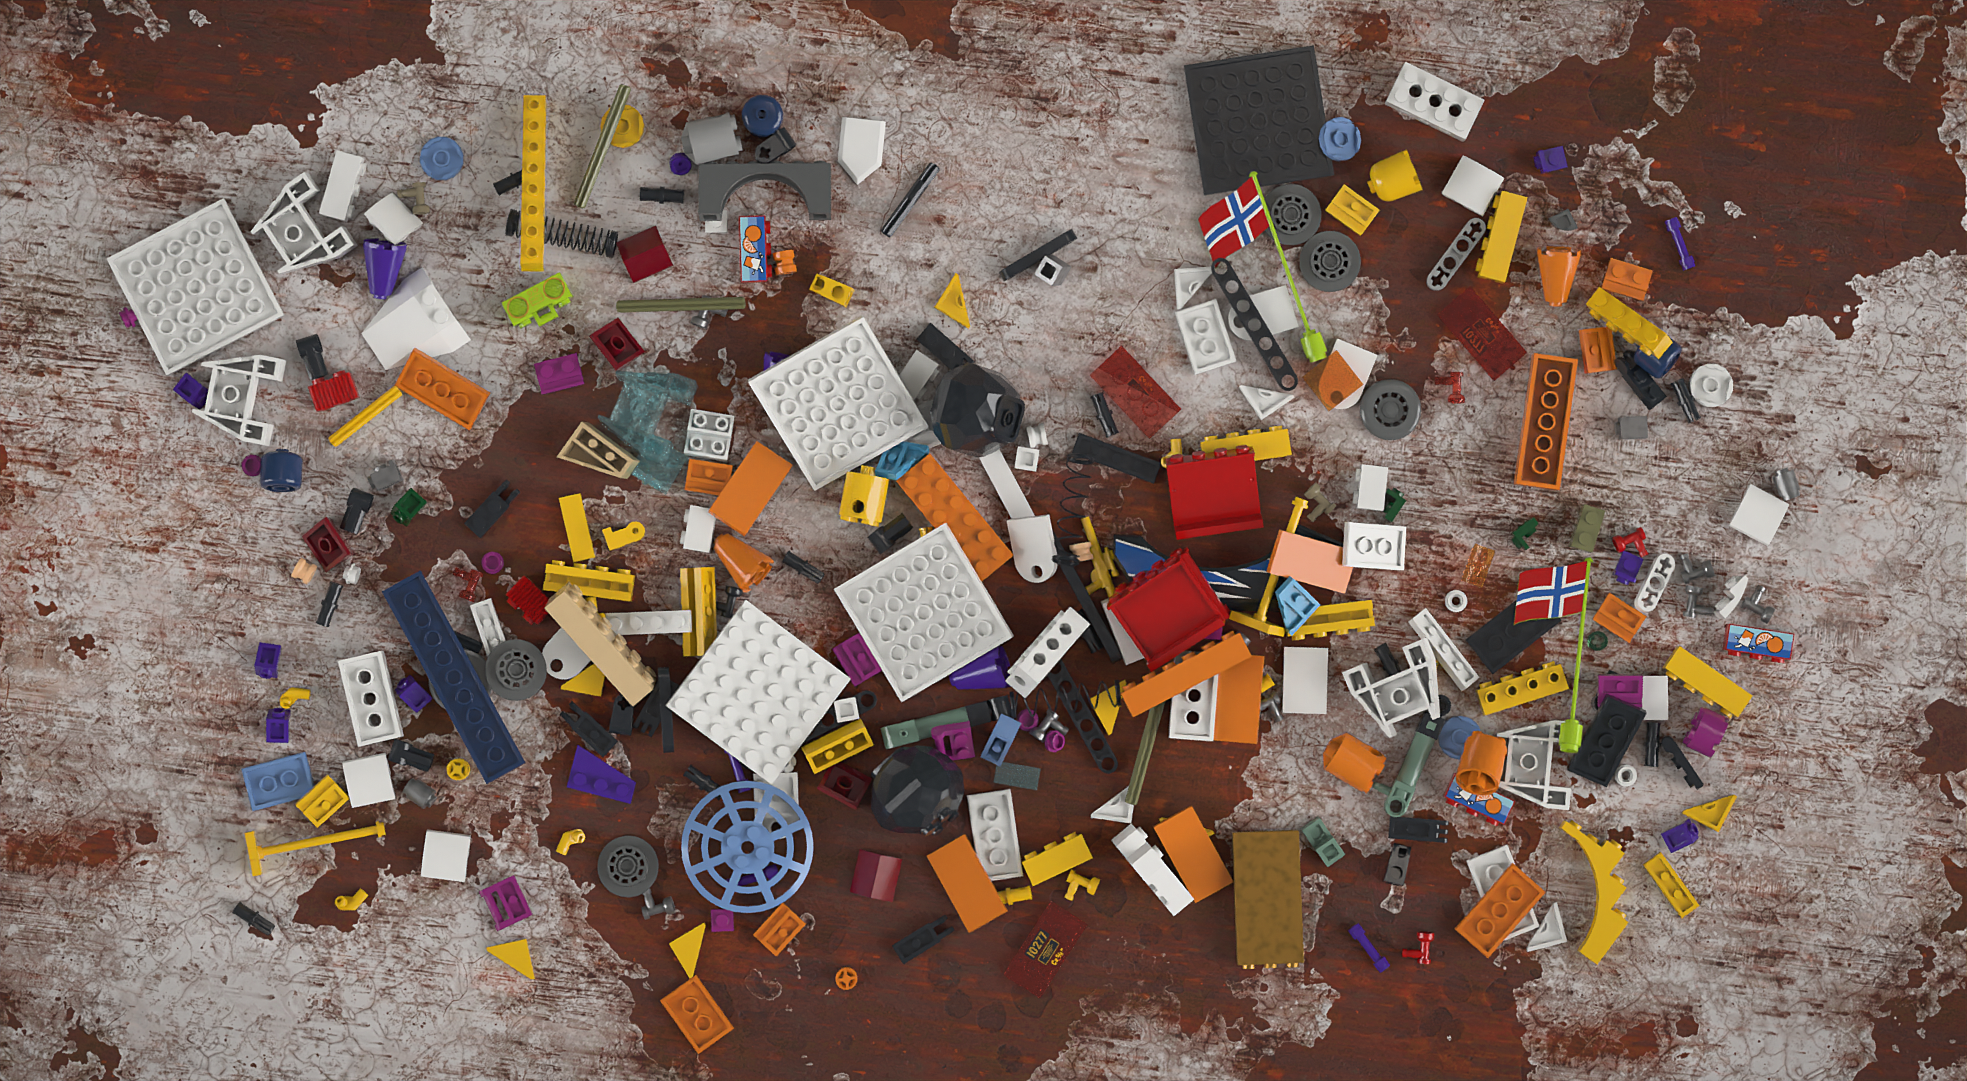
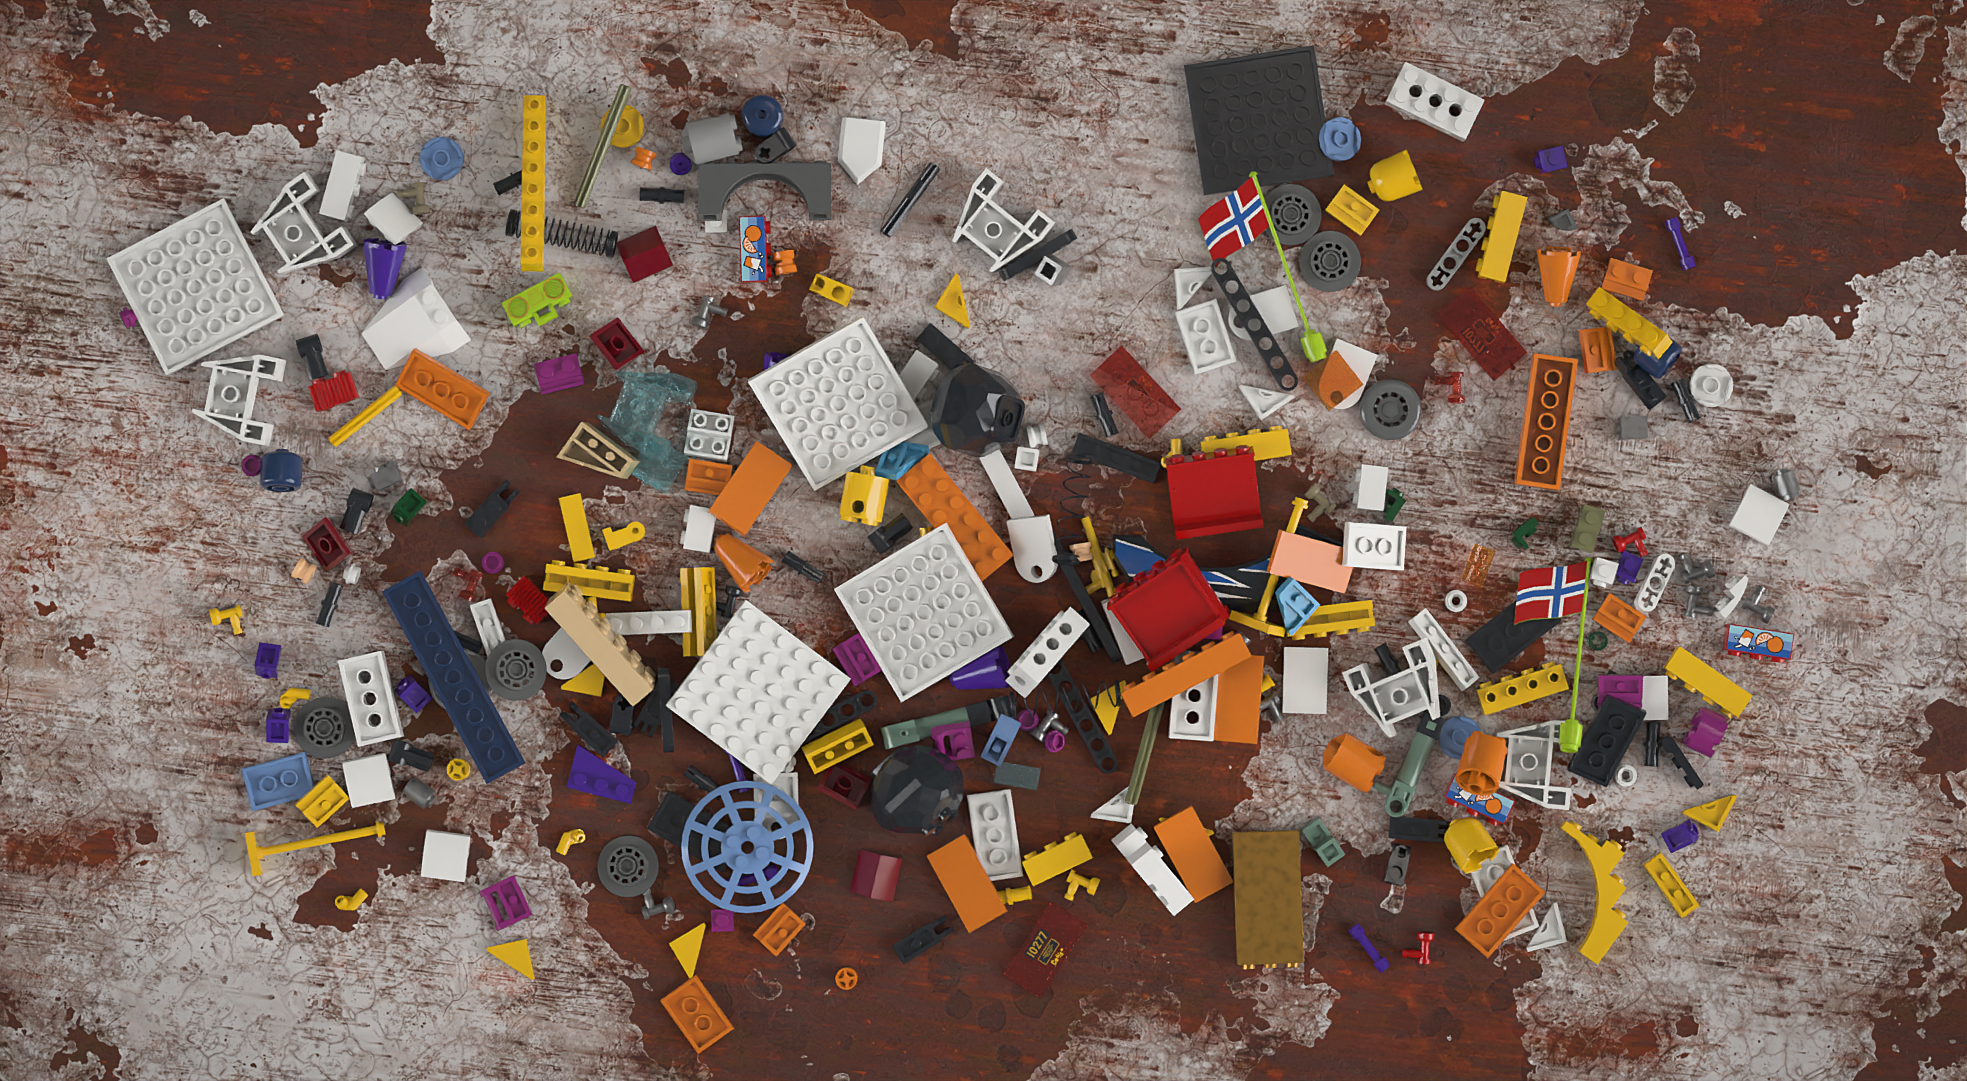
dark purple bracket [173,373,209,409] -> none
black axle [232,902,275,936] -> none
olive axle [616,297,746,313] -> none
white tile [834,697,859,723] -> none
white slope [1442,155,1504,216] -> none
none -> yellow piece [209,604,243,635]
none -> dark grey wheel [294,697,355,759]
none -> orange wheel [631,147,657,171]
none -> black tile [647,790,731,873]
none -> white wedge [952,168,1056,273]
none -> yellow cylinder [1444,817,1499,874]
none -> white brick [1589,557,1618,588]

